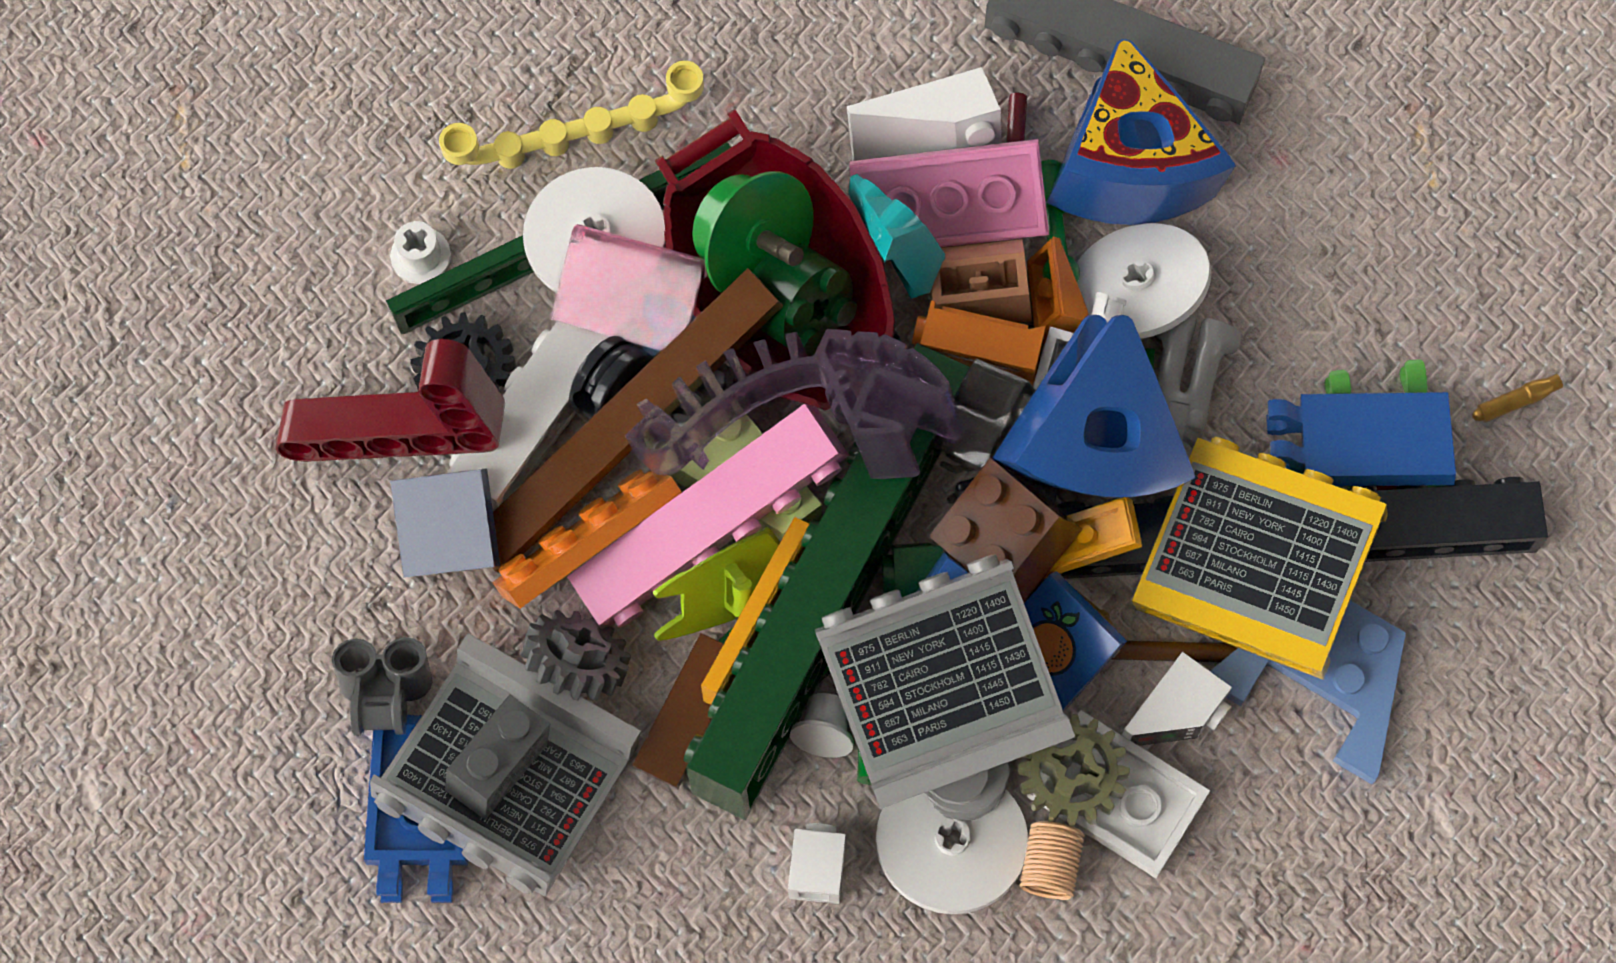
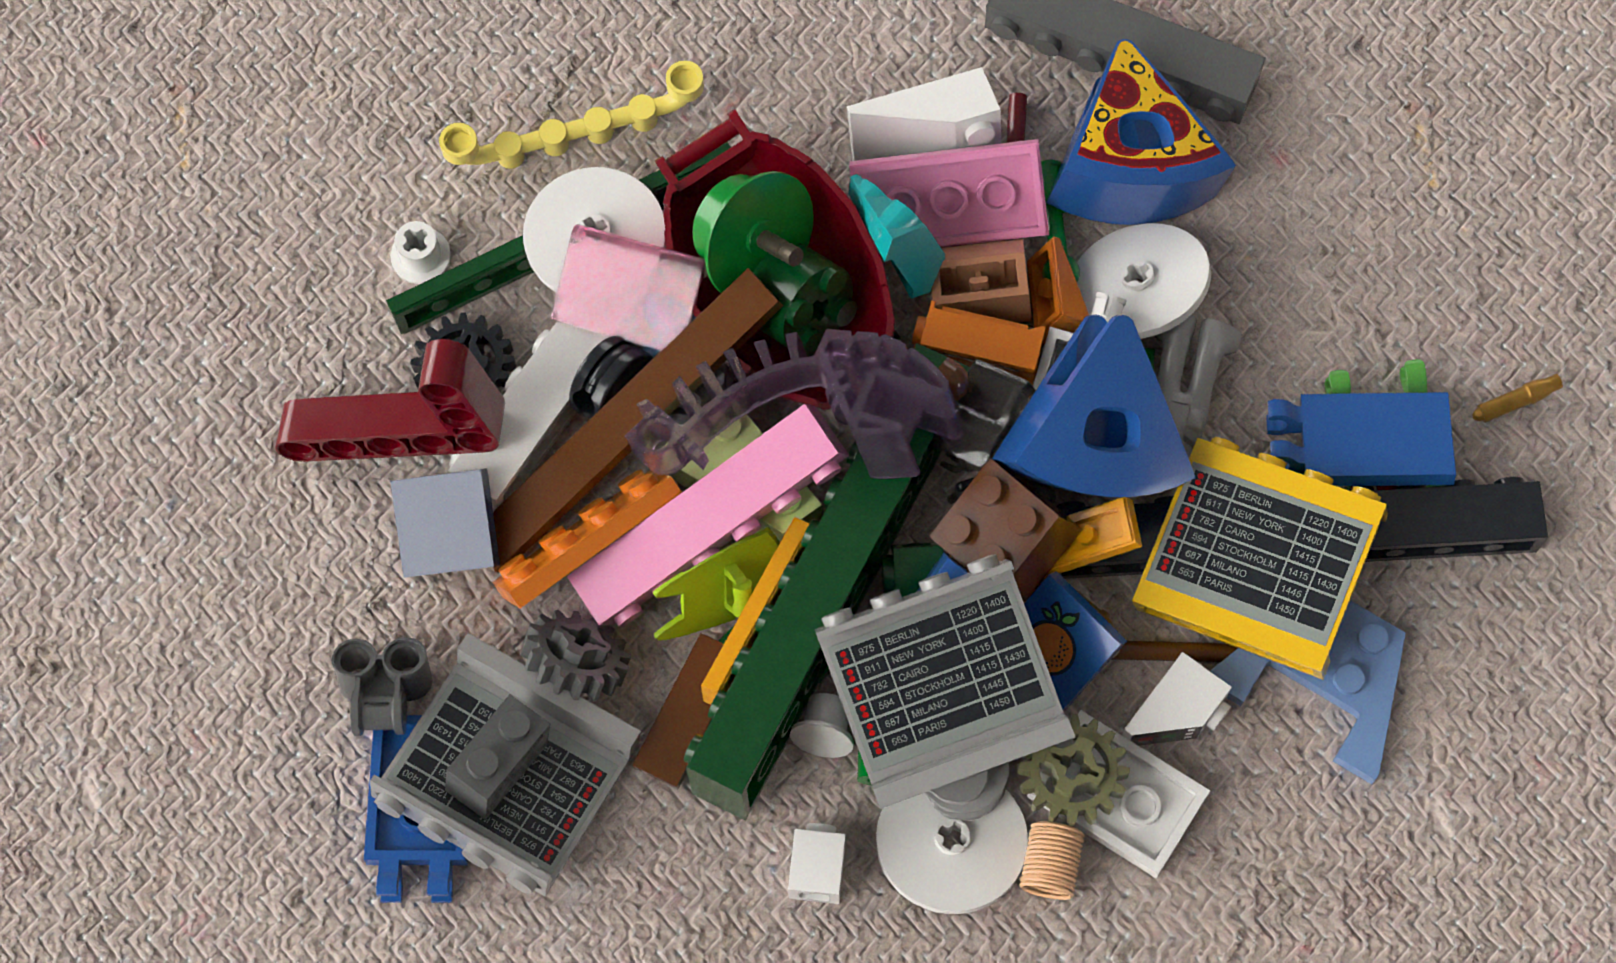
none -> reddish brown hinge [927,357,969,401]

